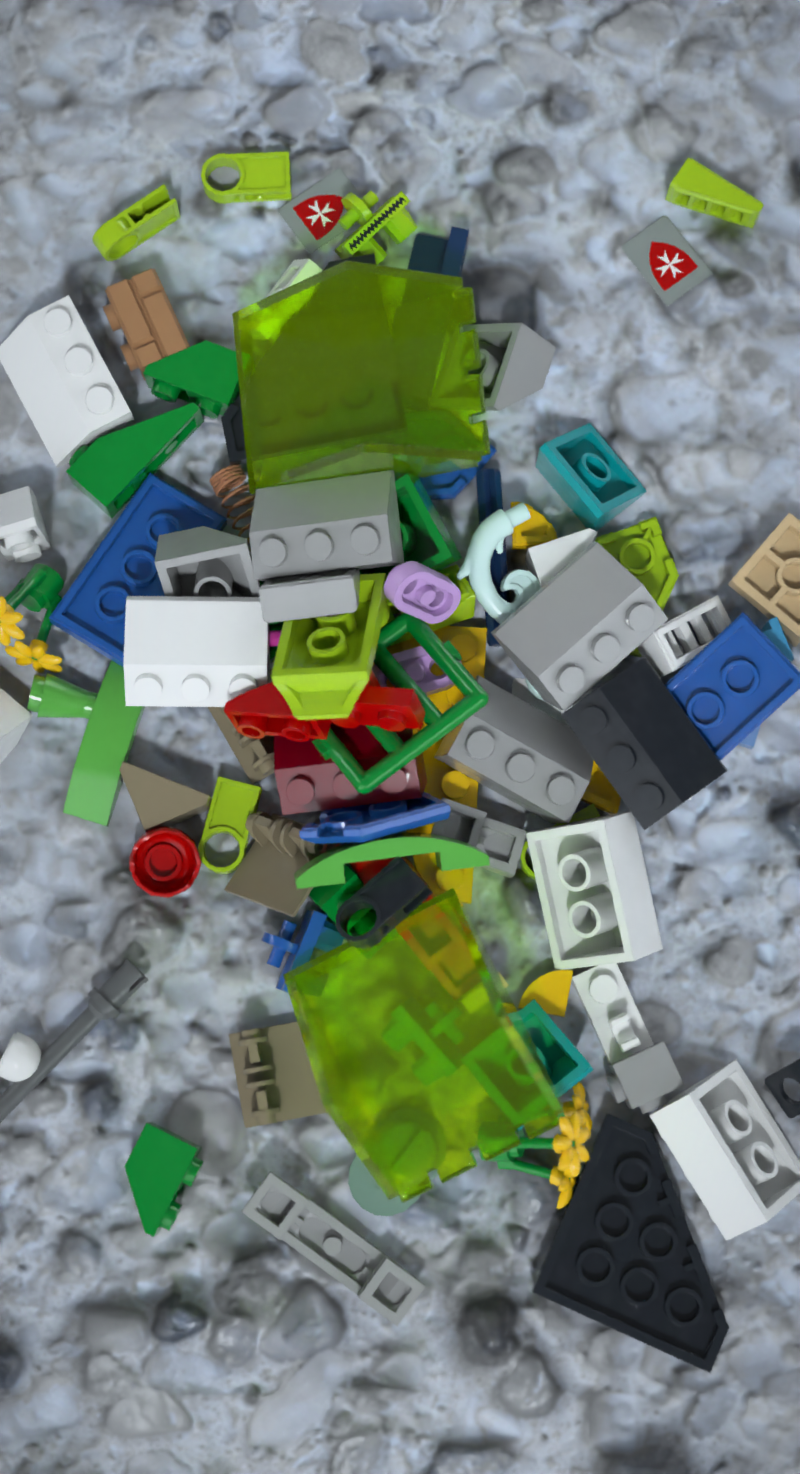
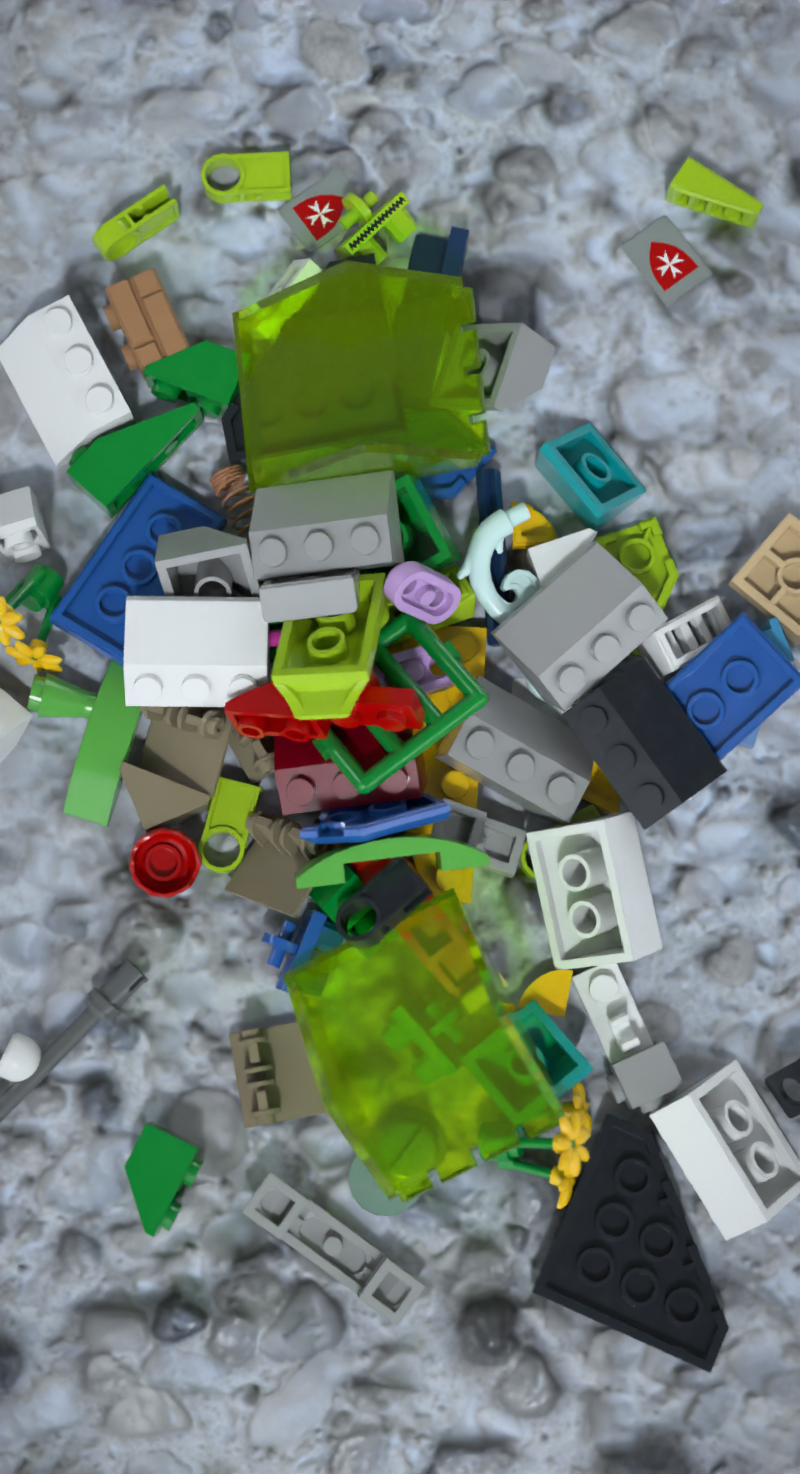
none -> dark tan hinge [139,706,233,797]

